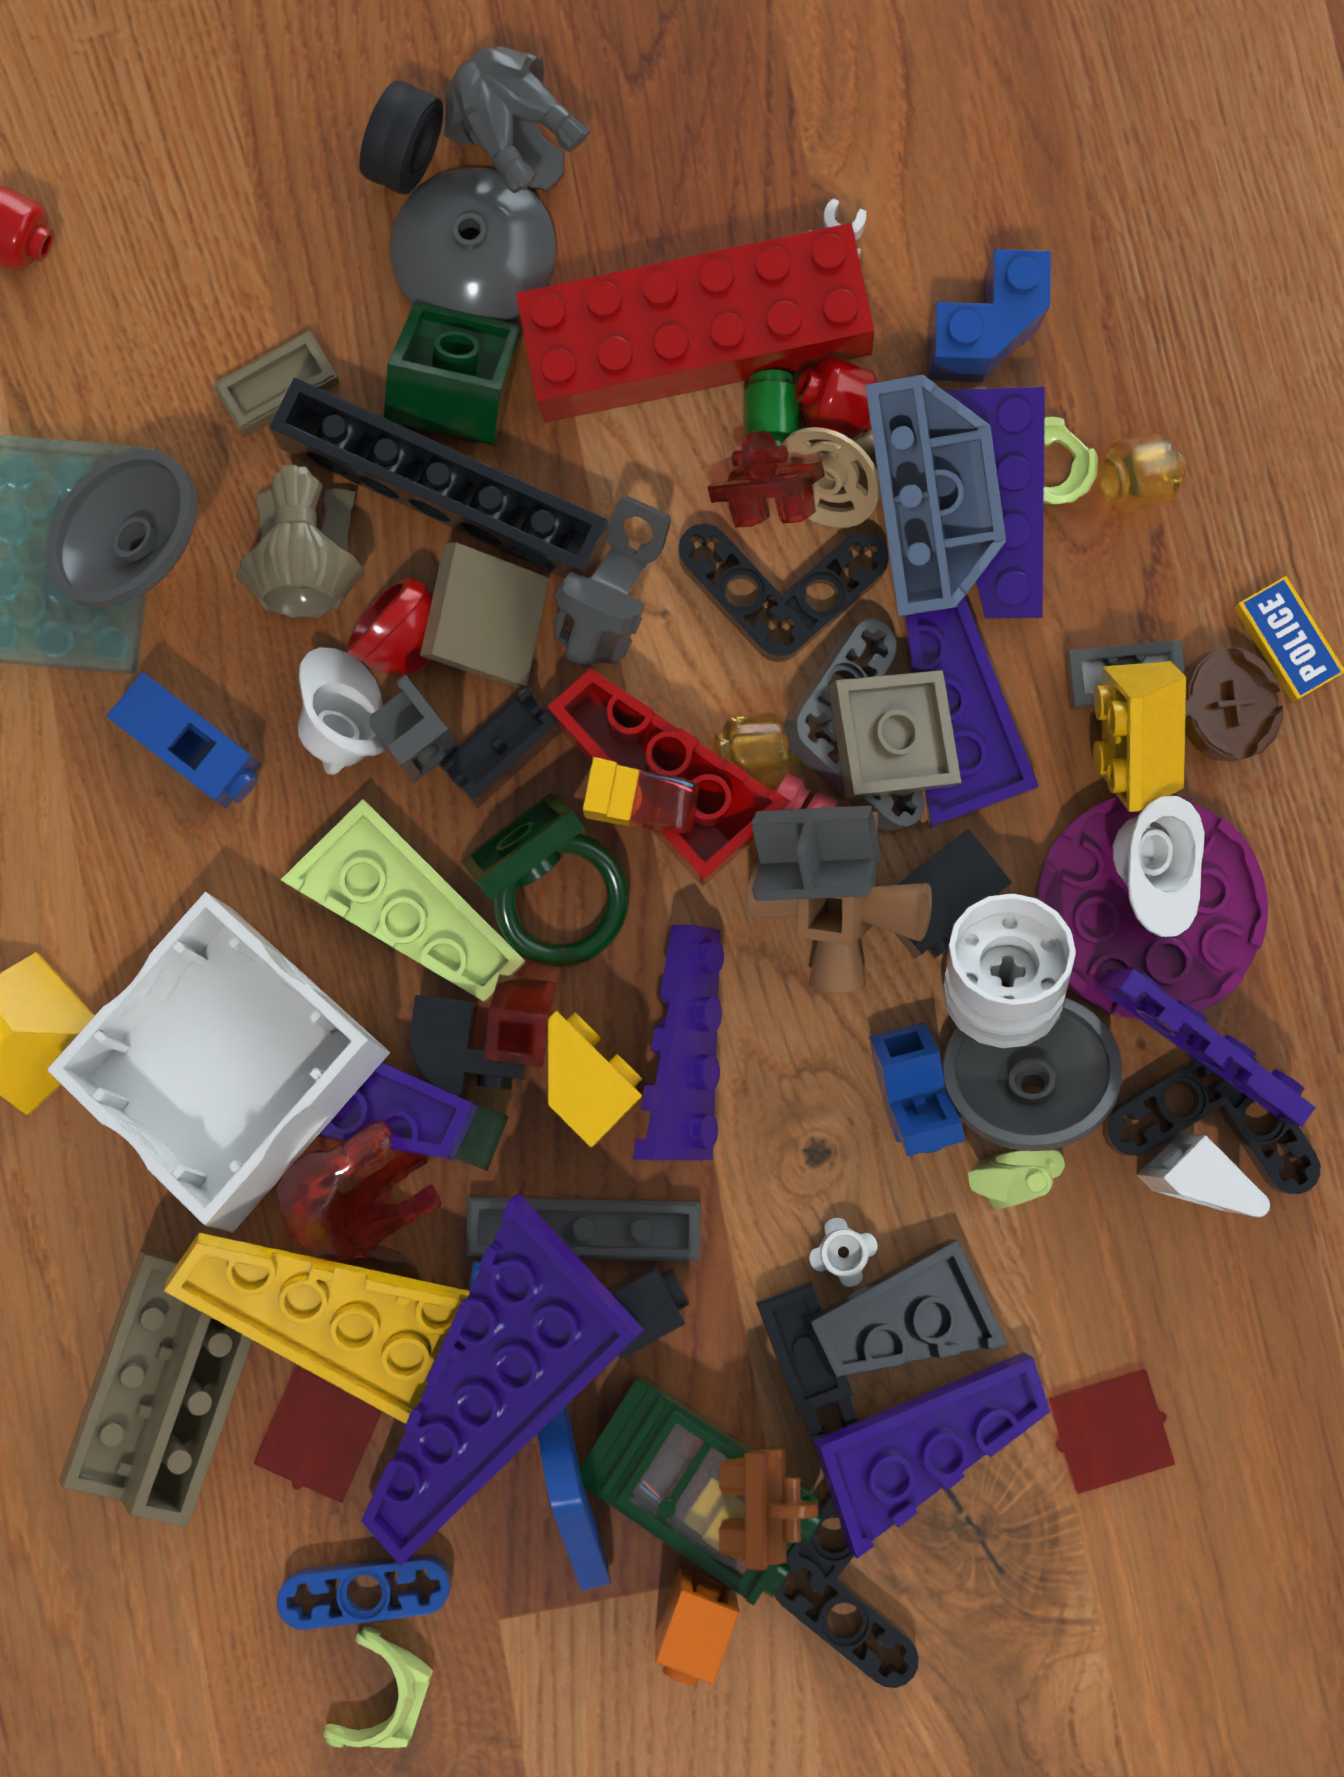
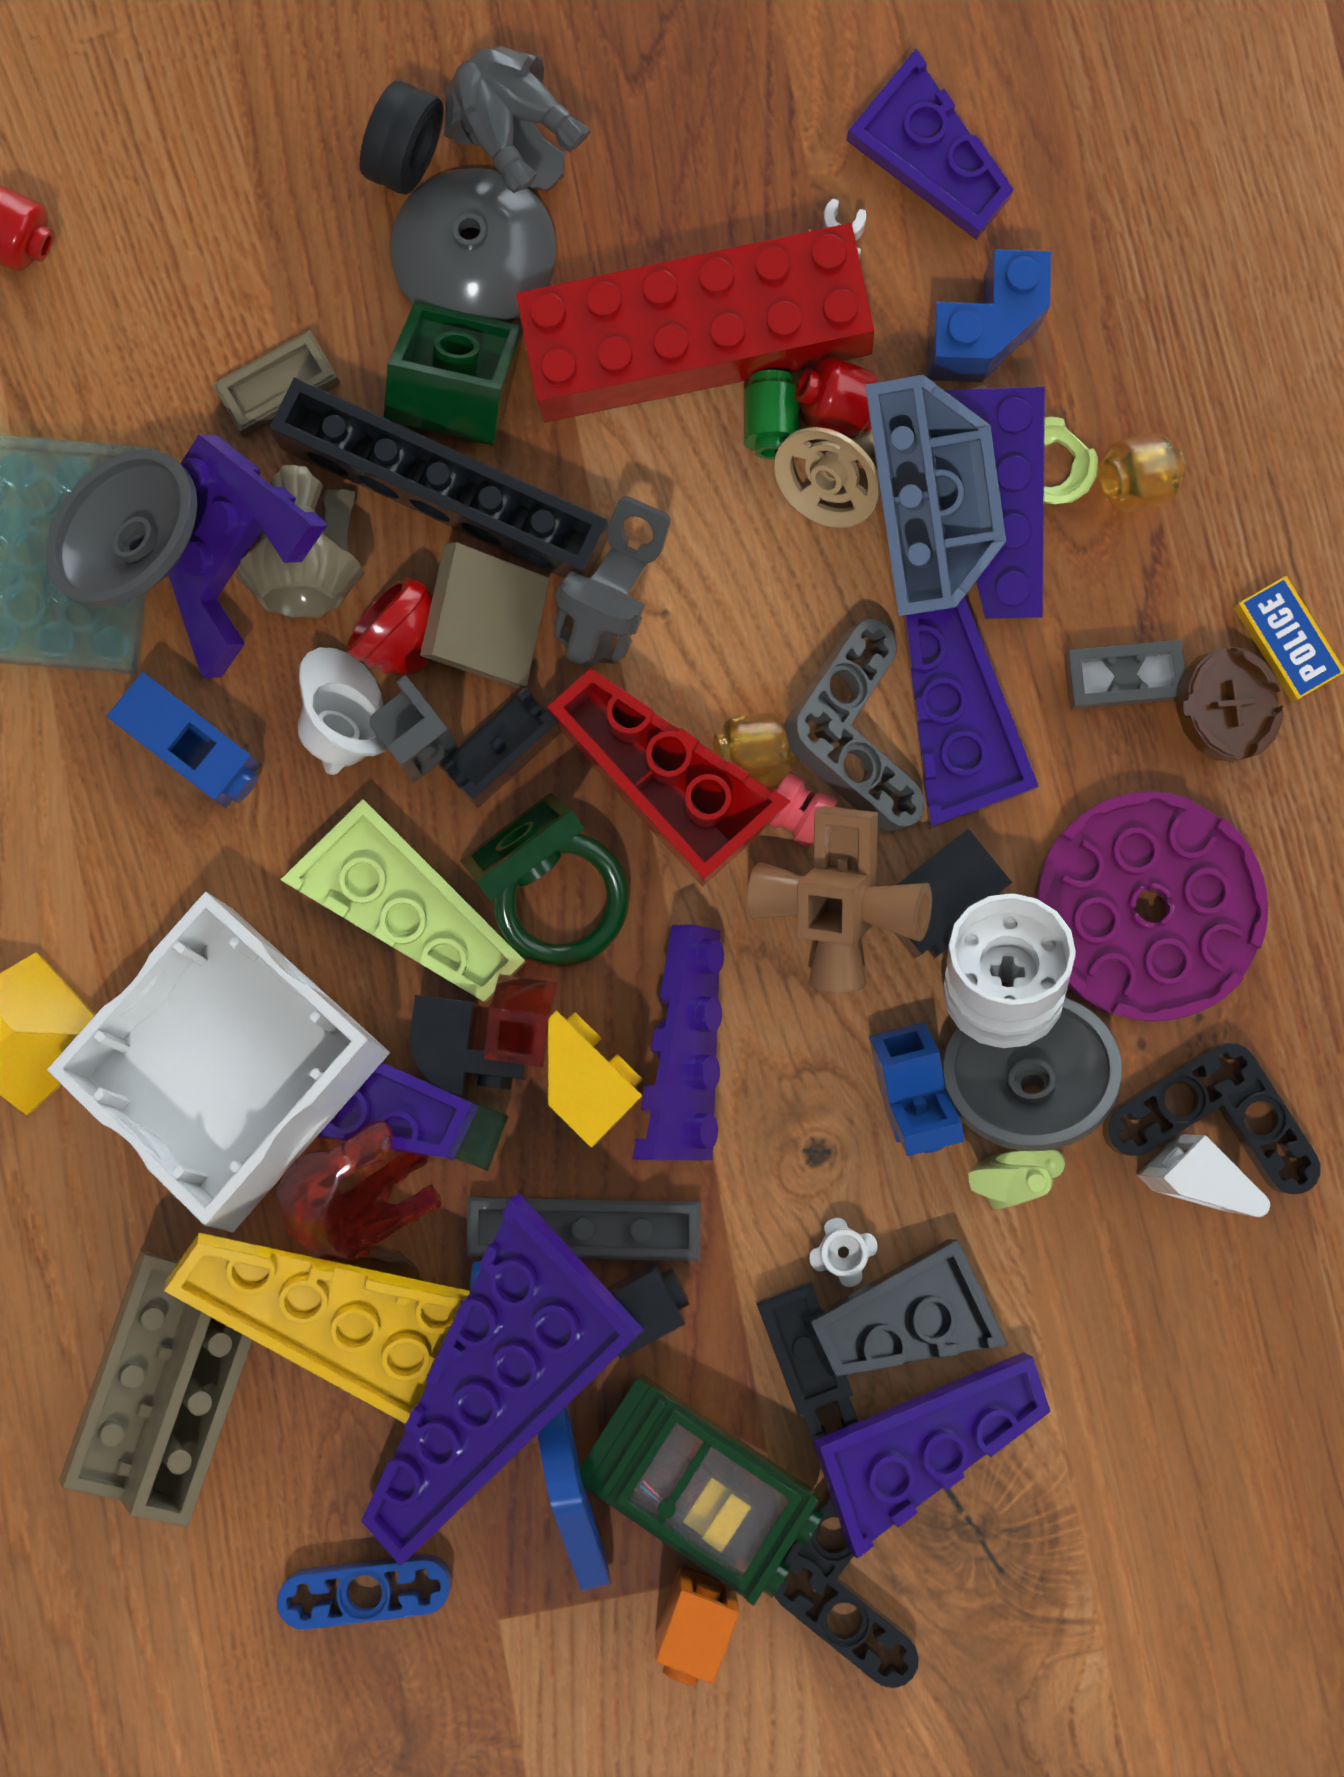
clear red piece [254,1367,383,1503] -> none
yellowish green helmet [323,1626,433,1748] -> none
leg [583,757,701,834] -> none
black beam [678,524,889,662] -> none
clear red hips [707,431,825,528] -> none
dark orange hips [719,1448,819,1570] -> none
dark grey panel [751,805,881,901] -> none
dark tan tile [828,670,961,799] -> none
clear red piece [1047,1369,1175,1494] -> none
yellow slope [1093,661,1186,812] -> none
dark purple wing [1095,966,1316,1127] -> none
white piece [1112,796,1204,937] -> none
none -> dark purple wing [168,434,327,678]
none -> dark purple wing [846,49,1014,240]

